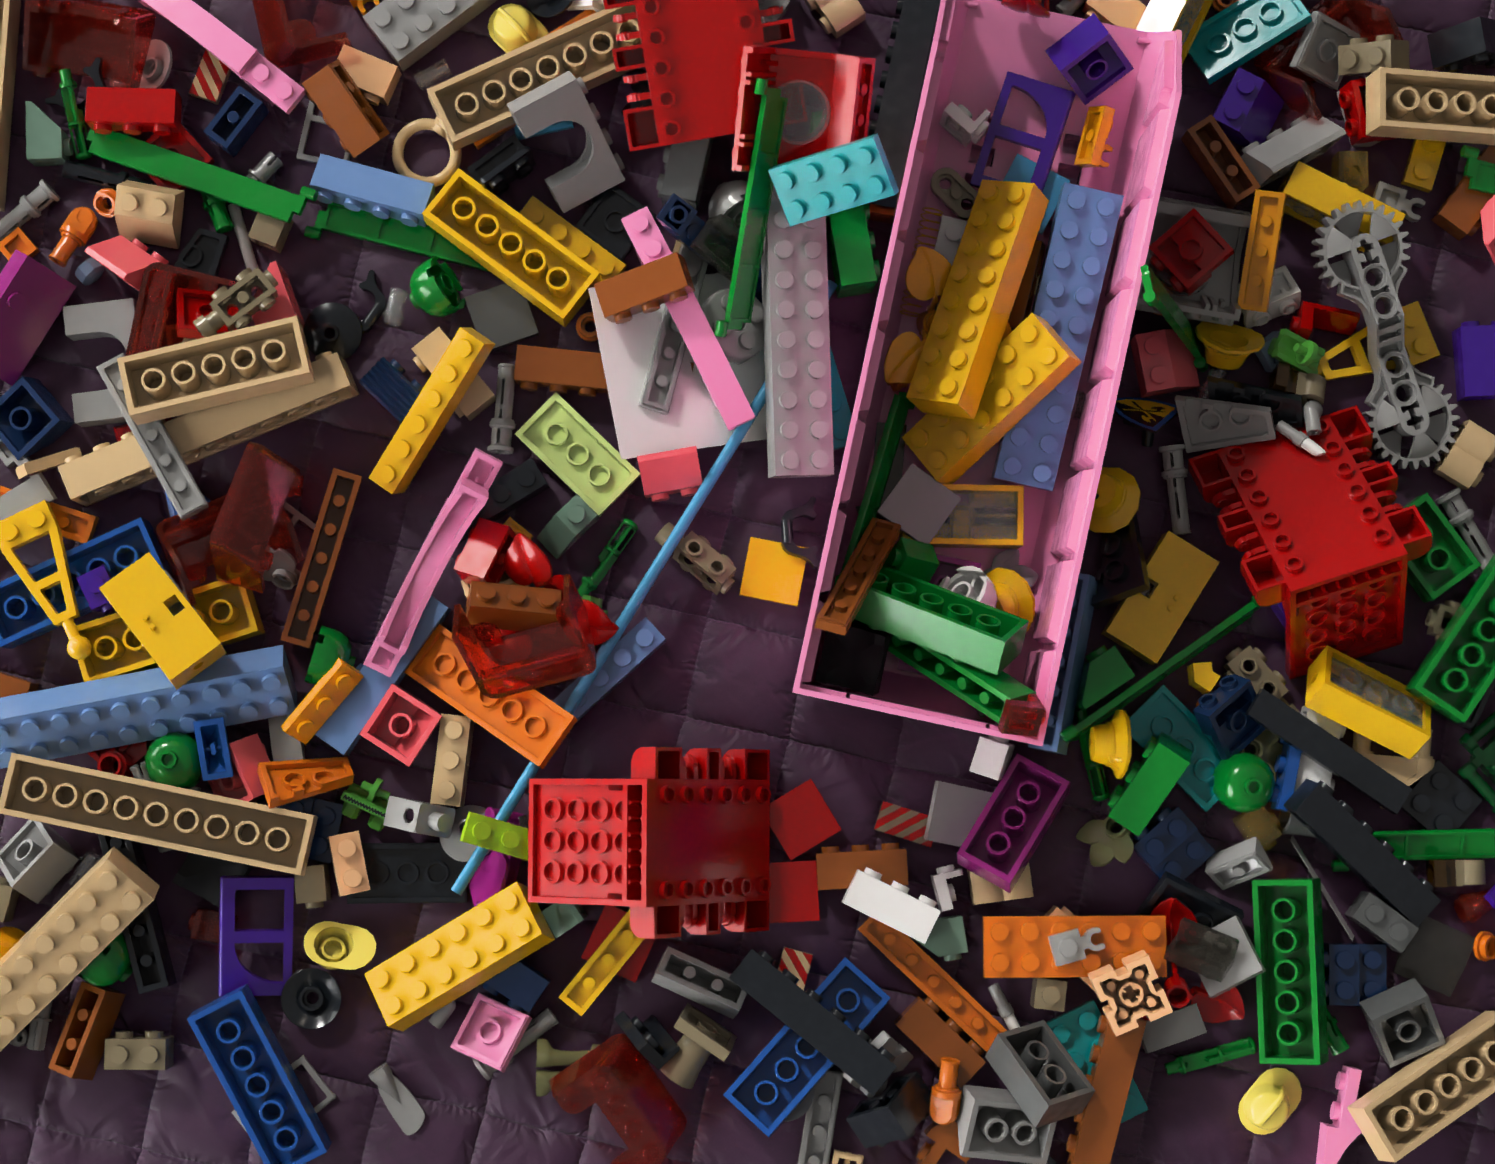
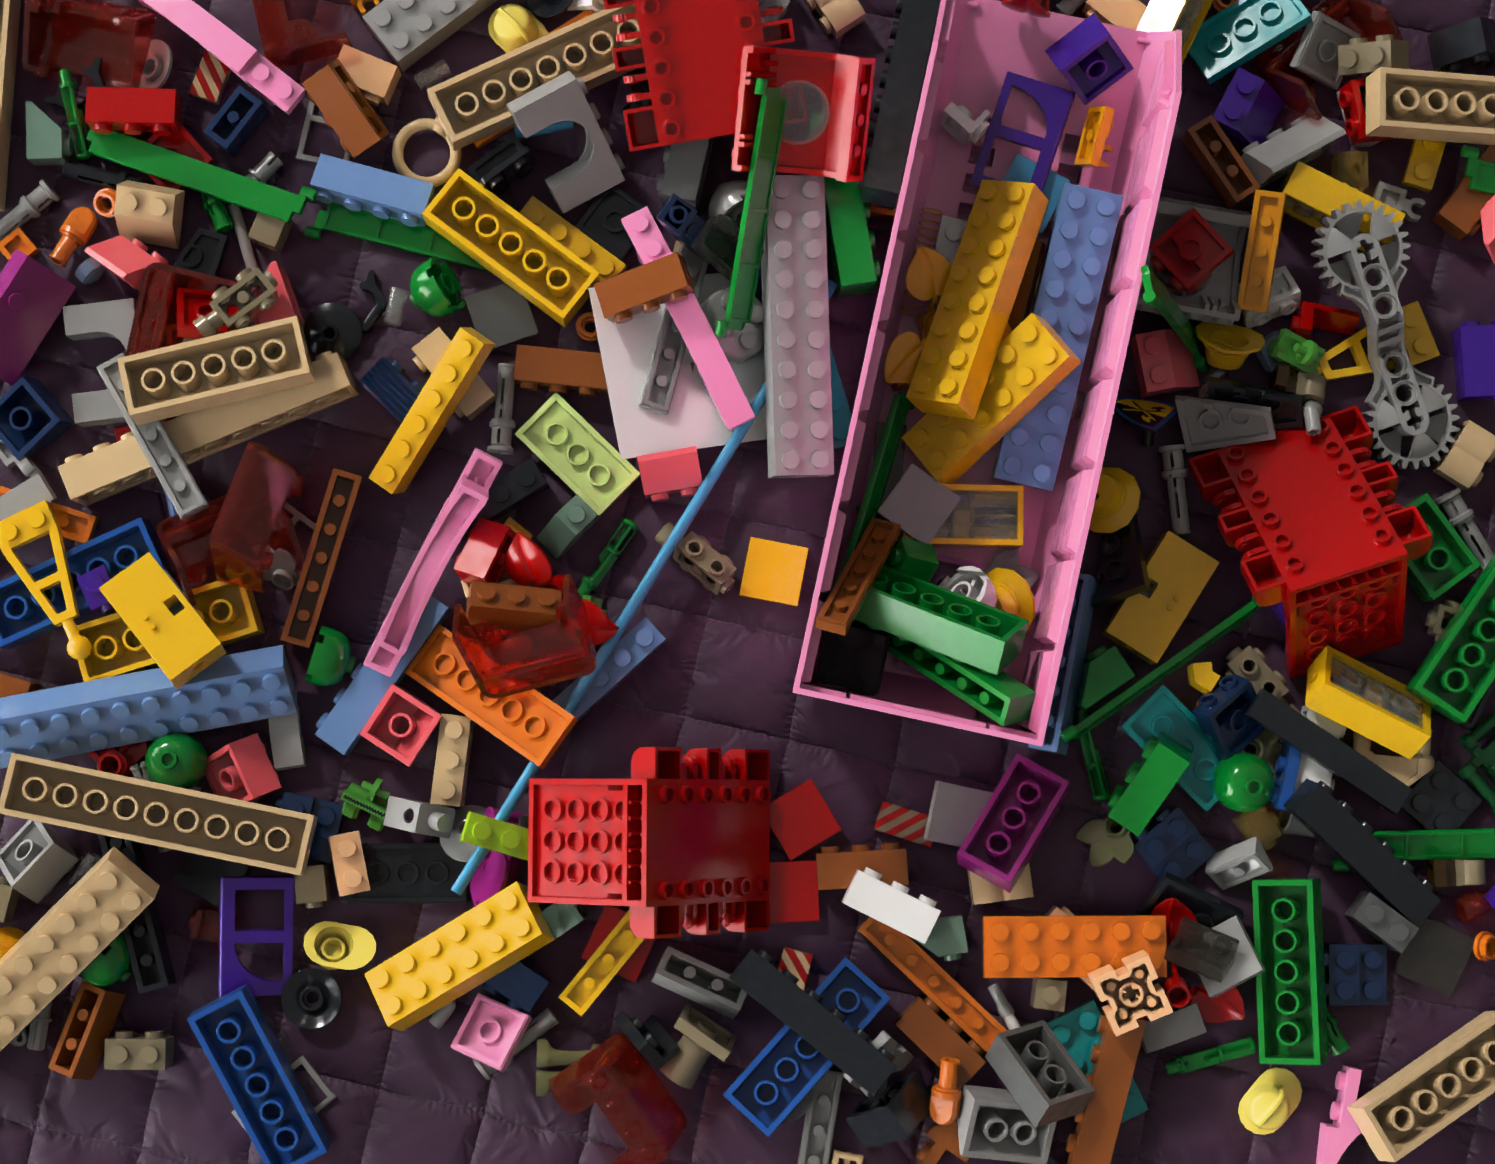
tan tile [15,447,82,479] -> none
blue slope [193,716,234,781] -> none
orange wing [257,757,354,809] -> none
light orange plate [281,658,364,745] -> none
light grey piece [368,1062,425,1135] -> none
teal plate [768,133,899,226] -> none
black helmet [780,497,819,569] -> none
dark tan plate [930,168,978,220] -> none
white bracket [930,864,963,912] -> none
white brick [969,735,1015,781] -> none
clear red bracket [998,694,1046,737] -> none
light grey plate [1047,927,1106,967] -> none
yellow hat [1089,710,1132,779] -> none
light grey piece [1275,420,1326,457] -> none
white sticker [1290,835,1354,942] -> none
dark grey brick [1359,978,1446,1068] -> none

